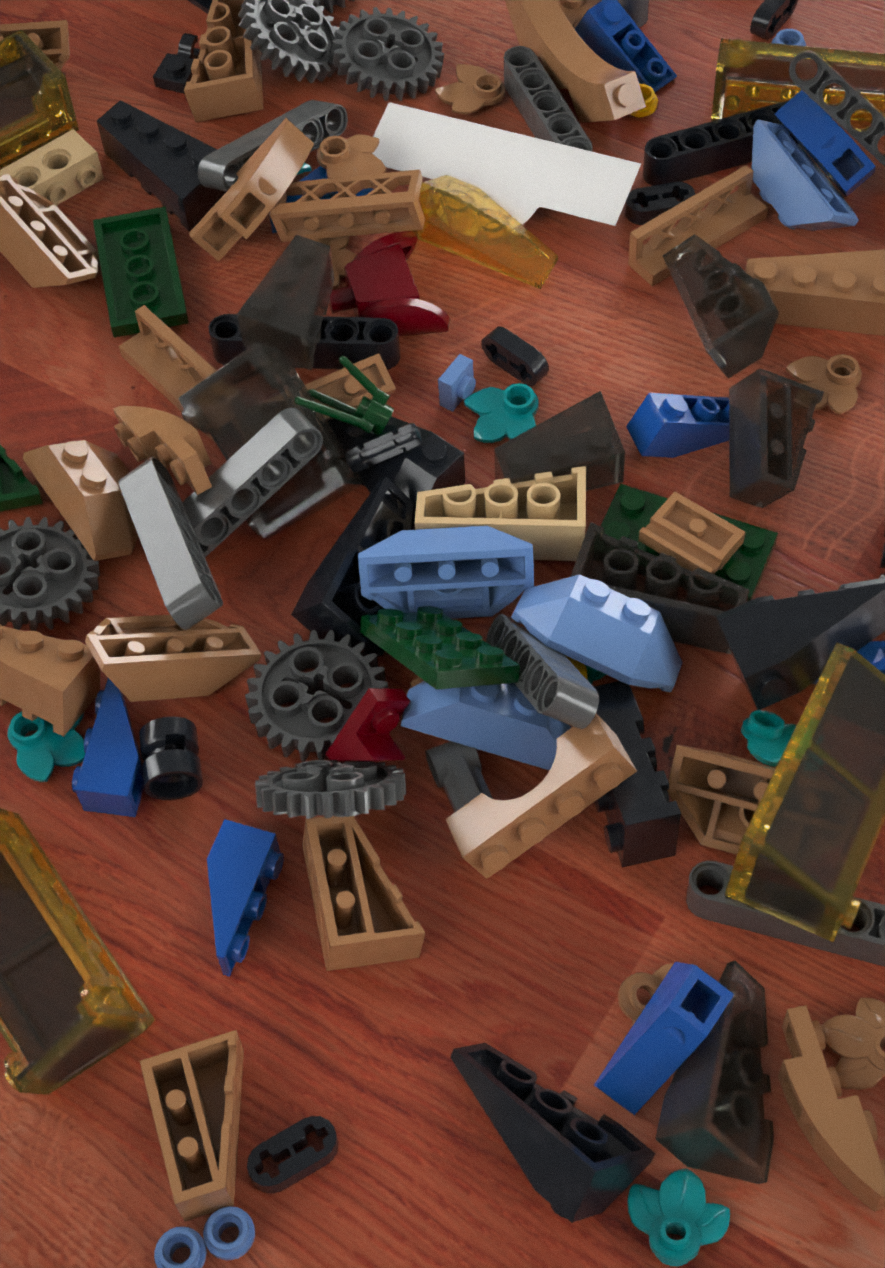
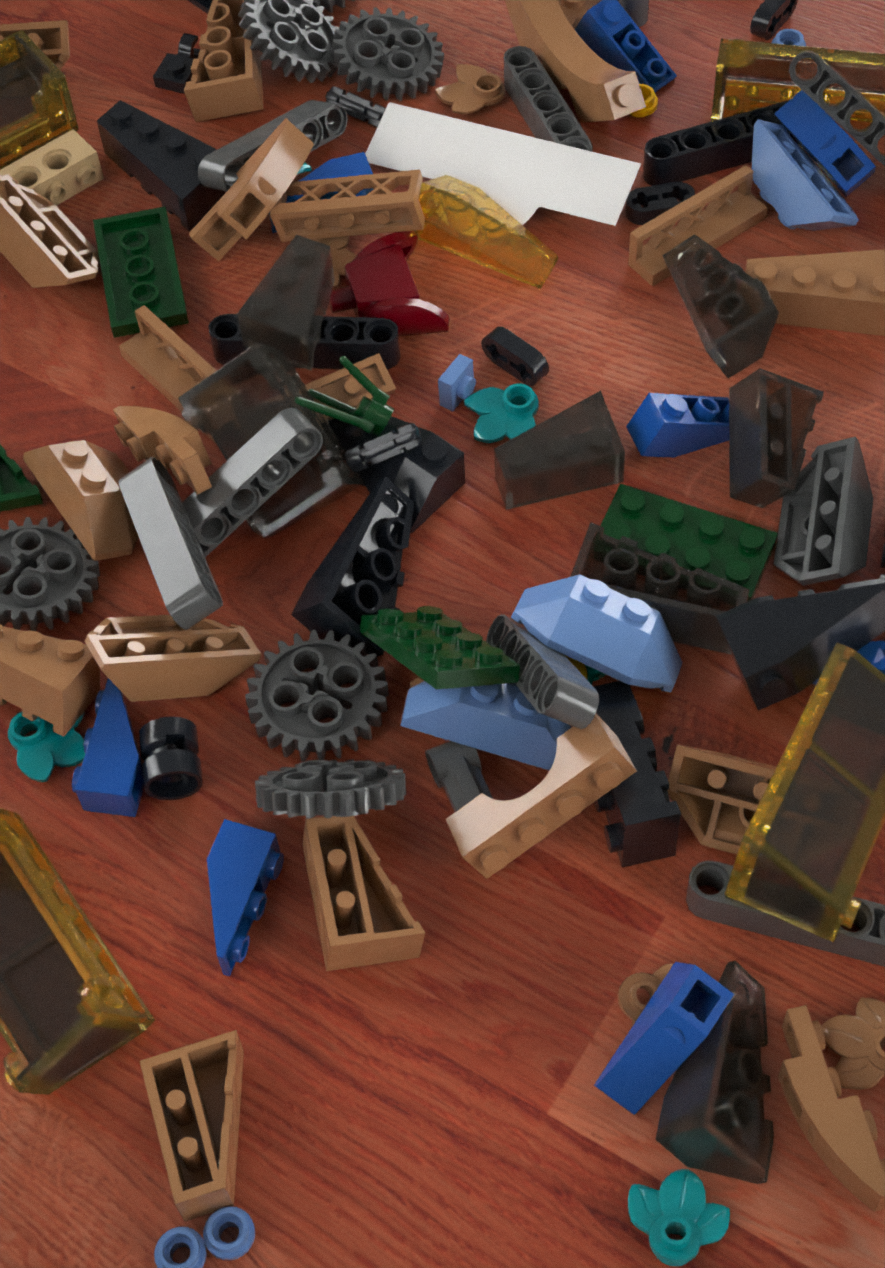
black beam [247,1116,339,1194] -> none
medium nougat plate [317,134,387,178] -> none
dark red slope [326,688,411,761] -> none
medium blue wedge [358,526,534,619] -> none
tan wedge [415,466,586,561] -> none
black wedge [450,1043,656,1223] -> none
medium nougat plate [639,491,745,583] -> none
teal plate [741,710,820,772] -> none
medium nougat plate [786,354,862,414] -> none
none -> black axle [325,86,386,127]
none -> dark grey wedge [773,436,874,586]

